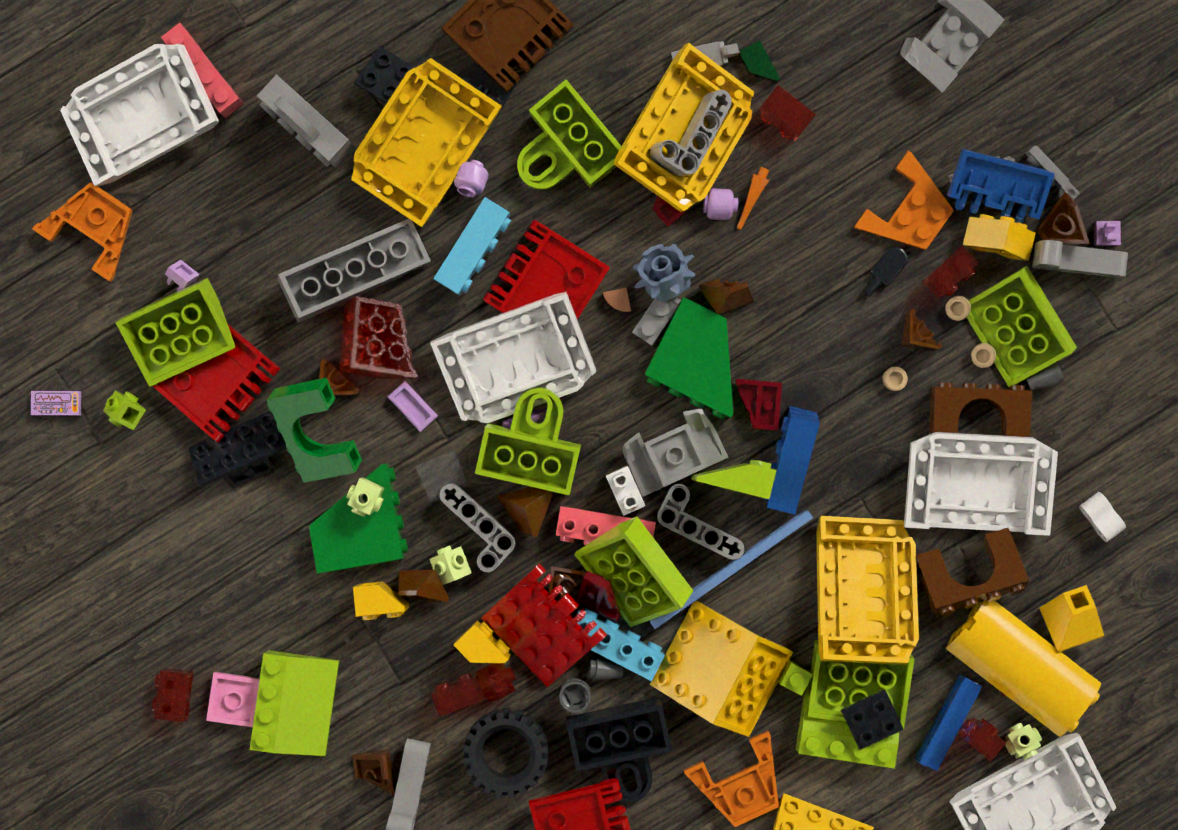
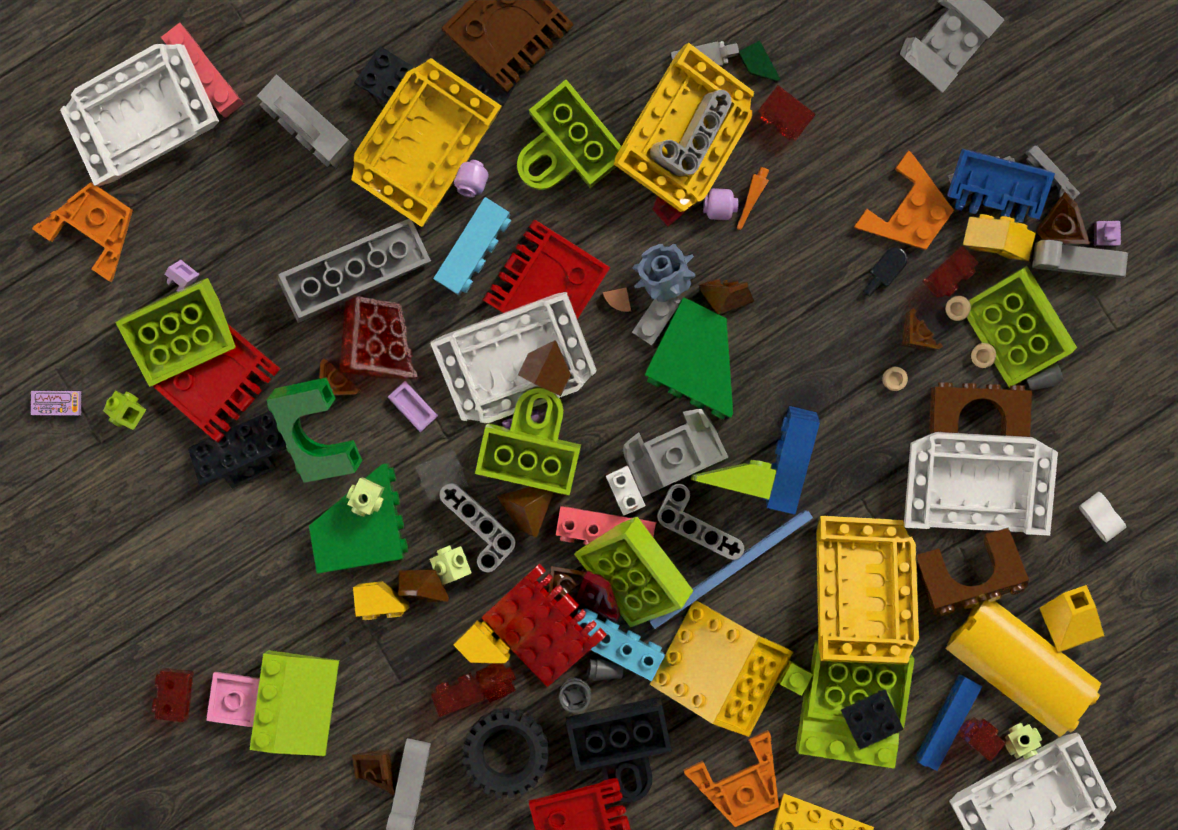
dark red wing [735,379,782,431] -> none
none -> reddish brown slope [518,340,572,396]

